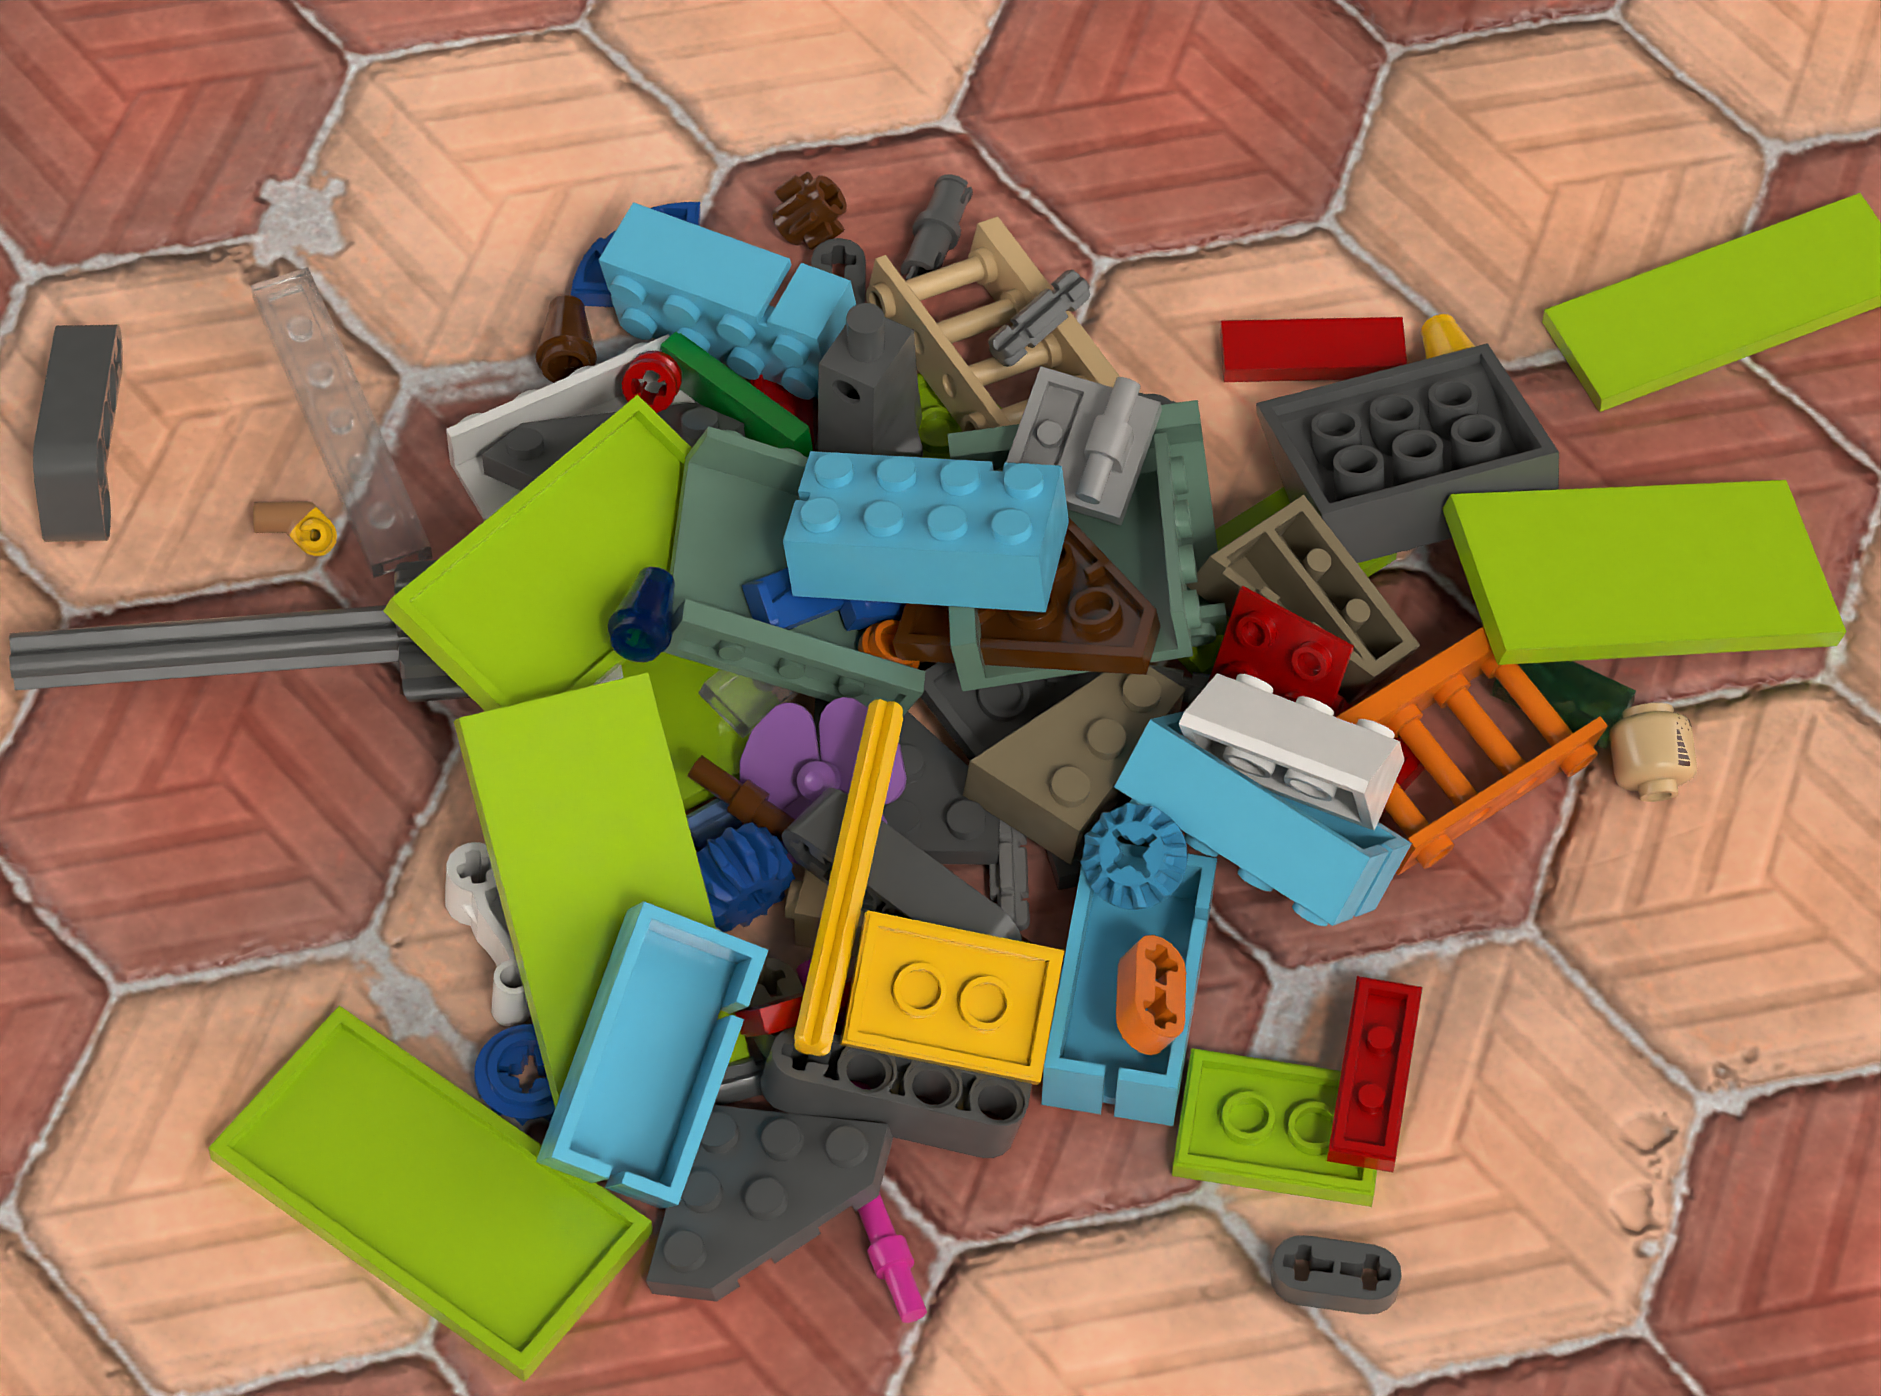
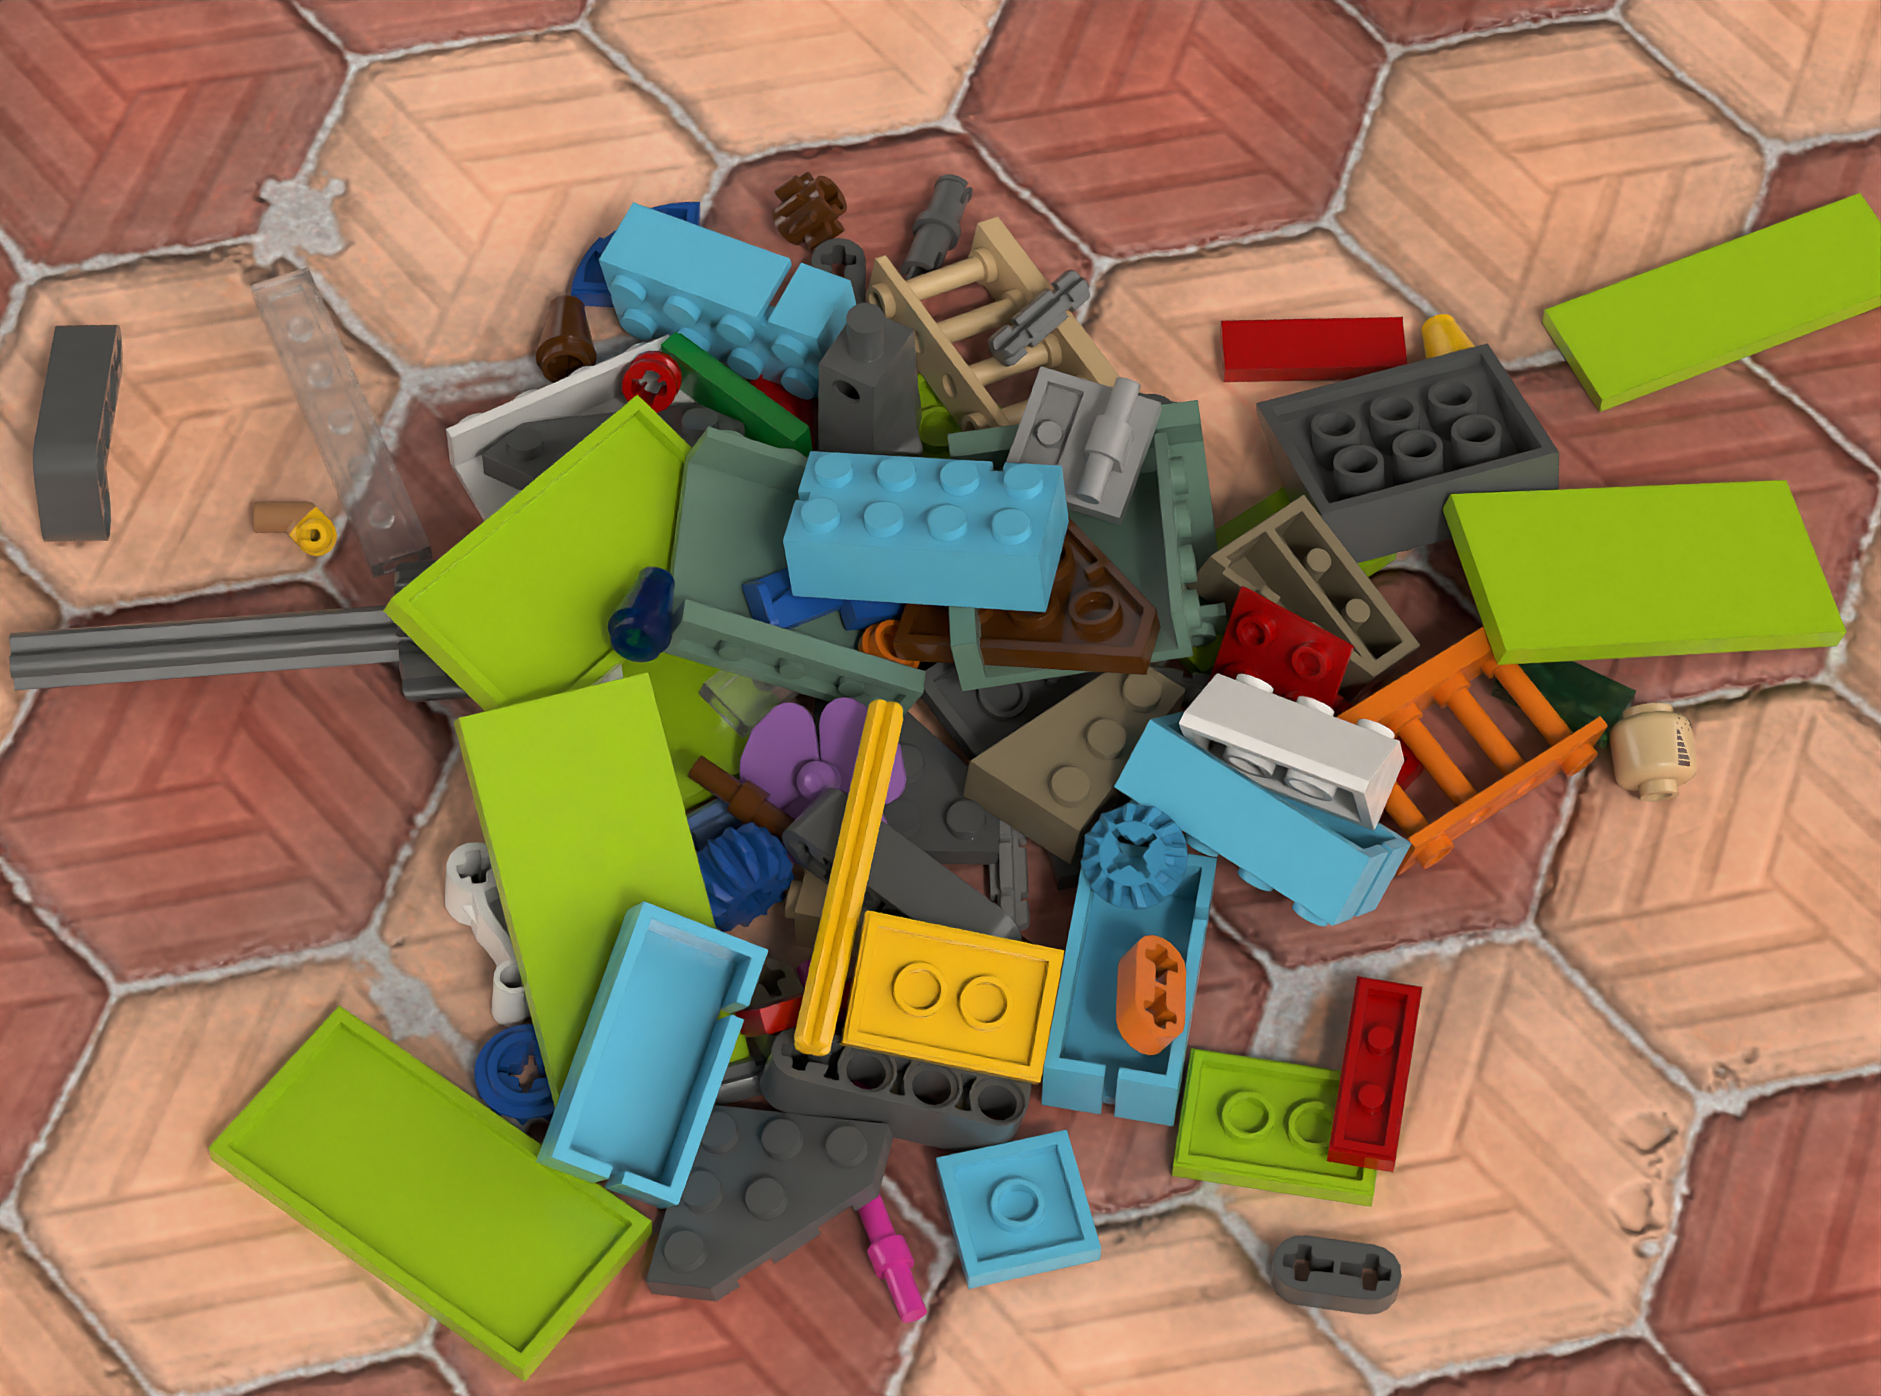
none -> medium azure plate [936,1130,1101,1289]

